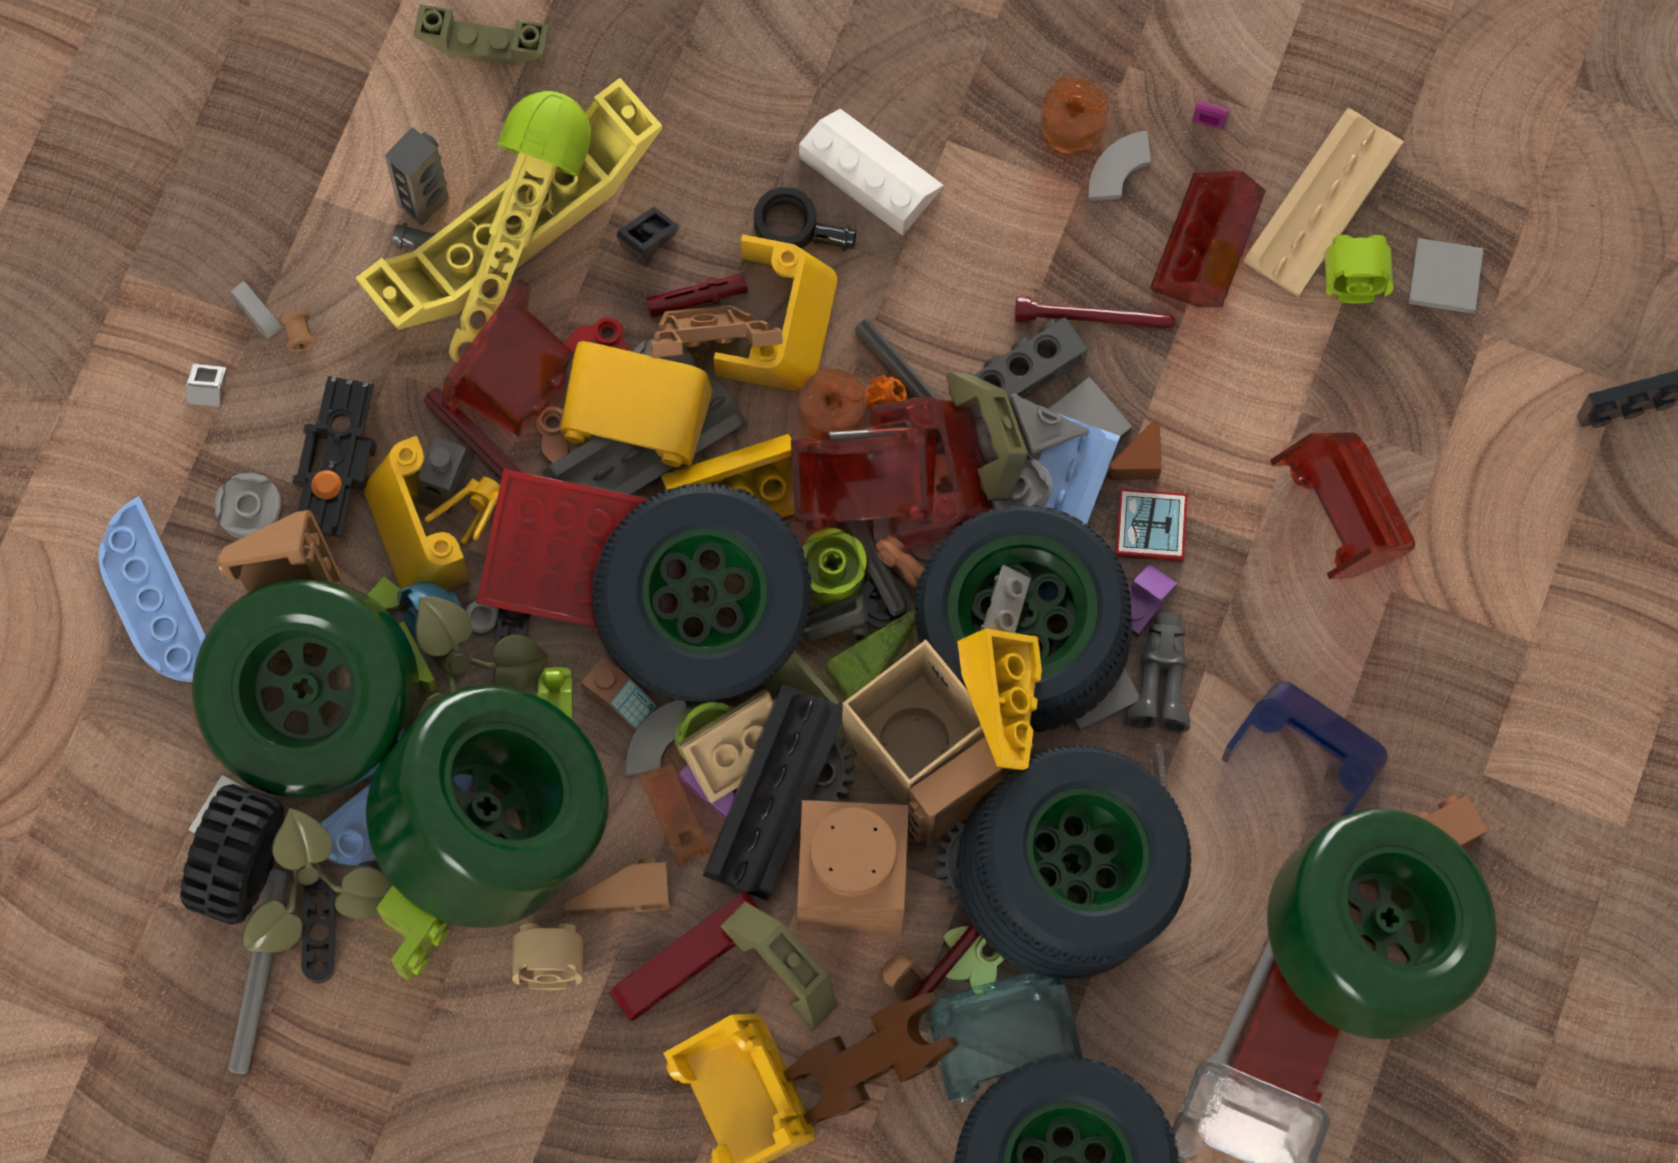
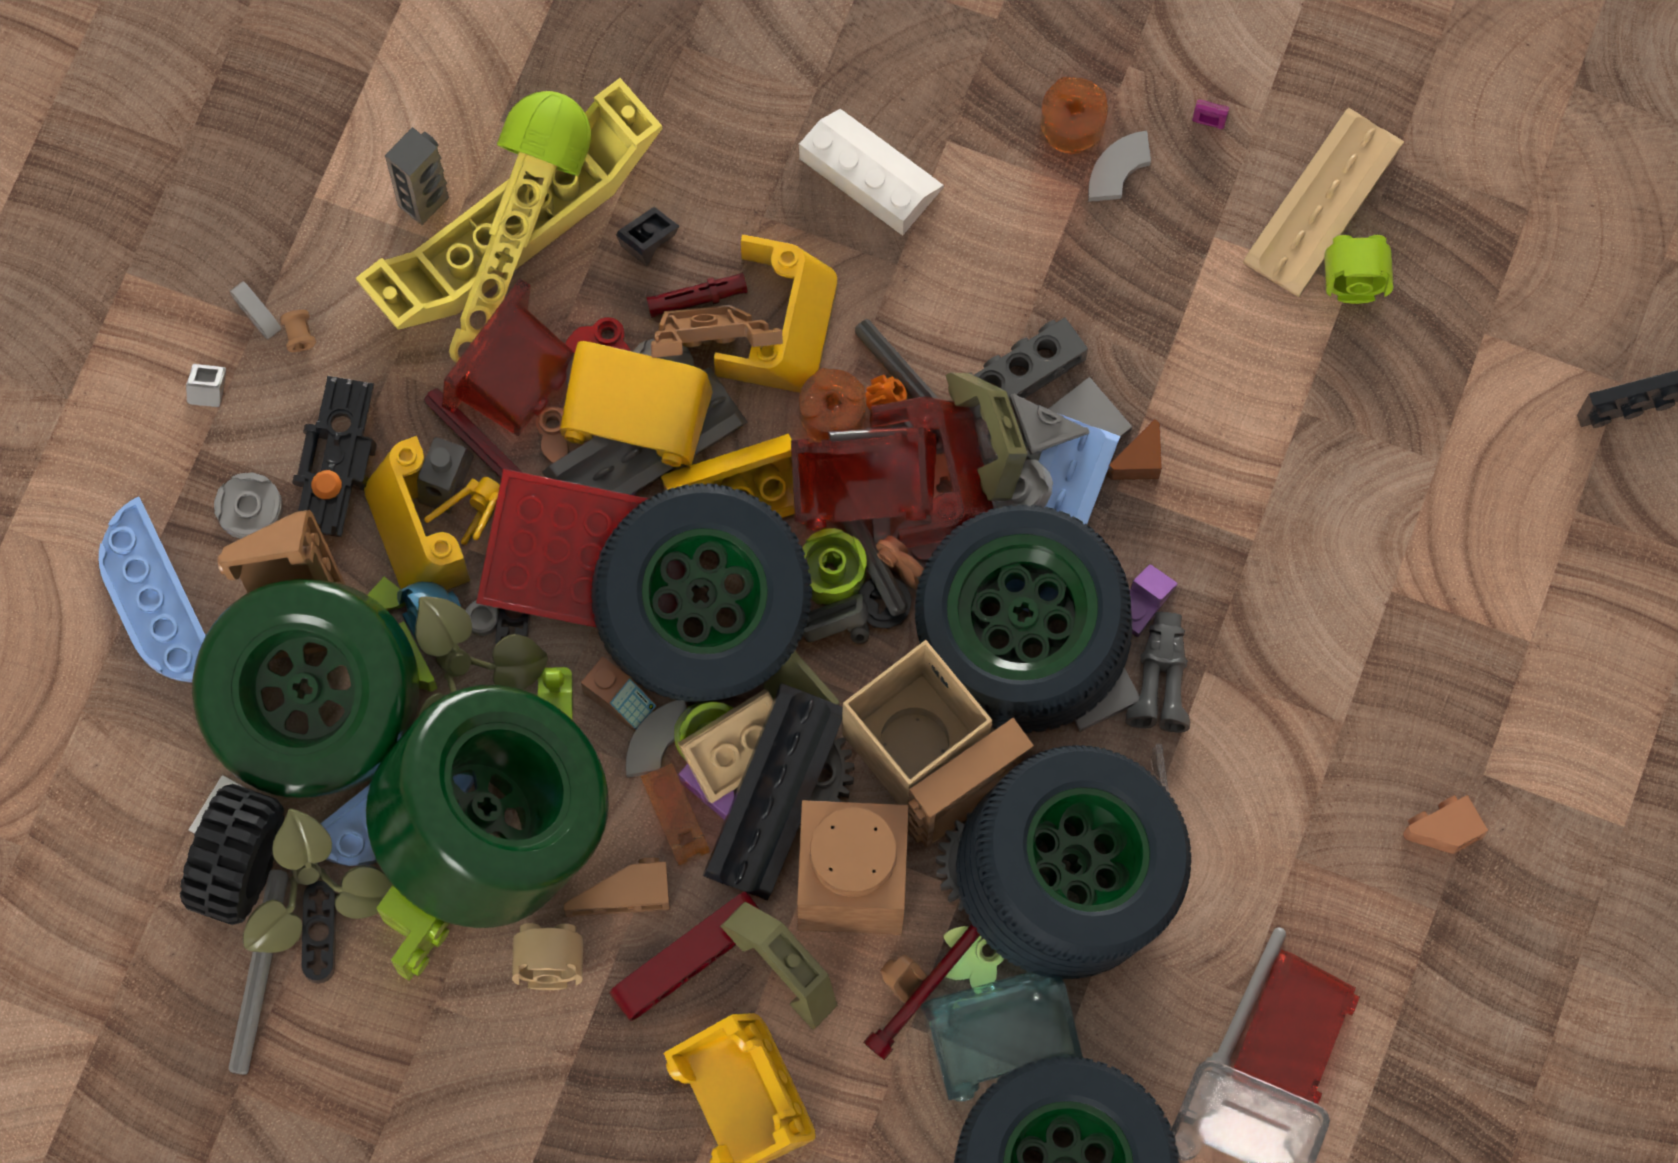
dark grey pin [392,223,436,249] -> none
olive slope [413,4,549,65] -> none
black tyre [754,187,816,249] -> none
reddish brown piece [783,993,959,1124] -> none
black pin [813,223,857,251] -> none
clear neon green slope [826,610,916,701] -> none
yellow wedge [957,628,1042,770] -> none
light grey hinge [980,565,1031,633] -> none
dark red piece [1015,296,1175,328] -> none
tile [1115,489,1188,562] -> none
clear red slope [1150,171,1266,307] -> none
clear blue windscreen [1221,682,1388,817] -> none
dark green wheel [1267,808,1497,1039] -> none
clear red windscreen [1270,432,1416,579] -> none
light grey tile [1408,238,1484,314] -> none

